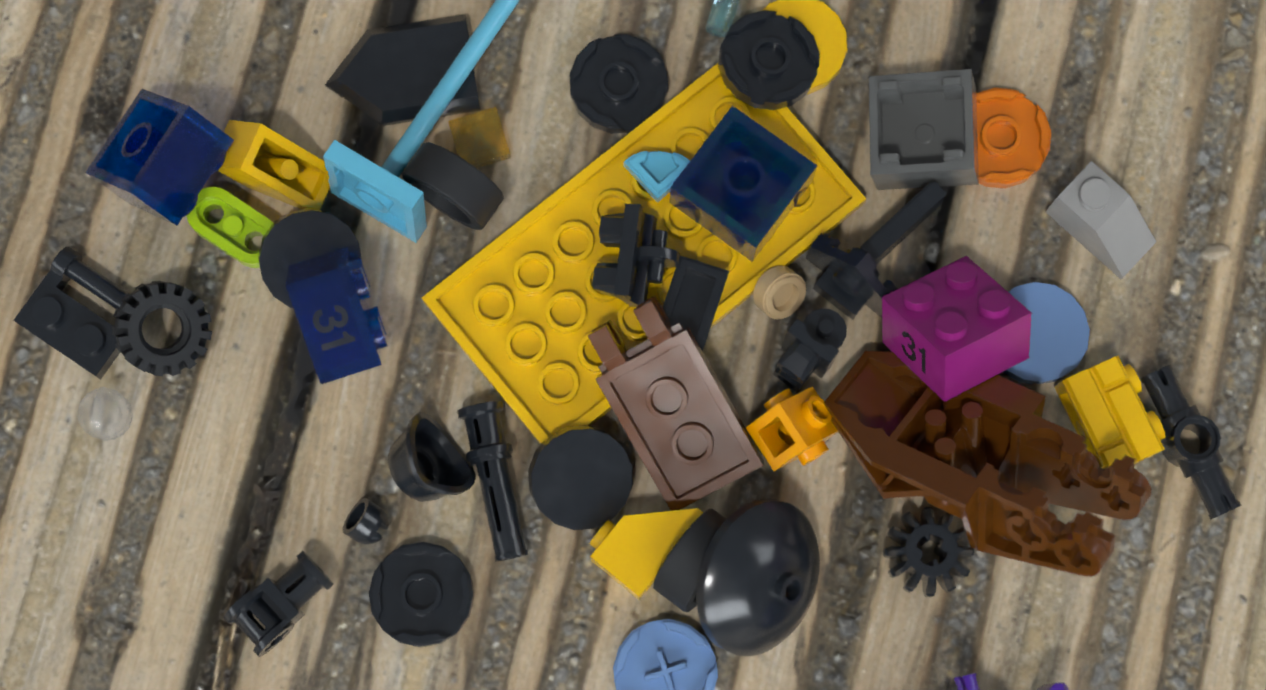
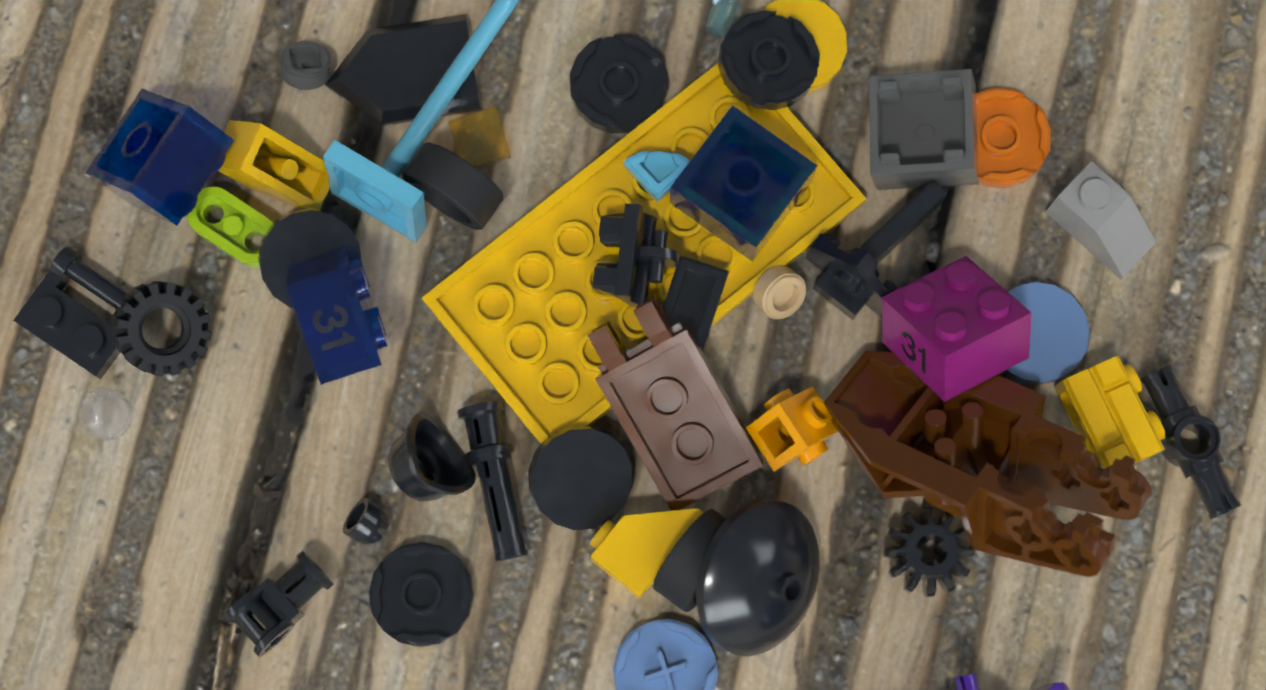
black hips [773,308,847,393] -> none
none -> dark grey tile [280,41,331,90]

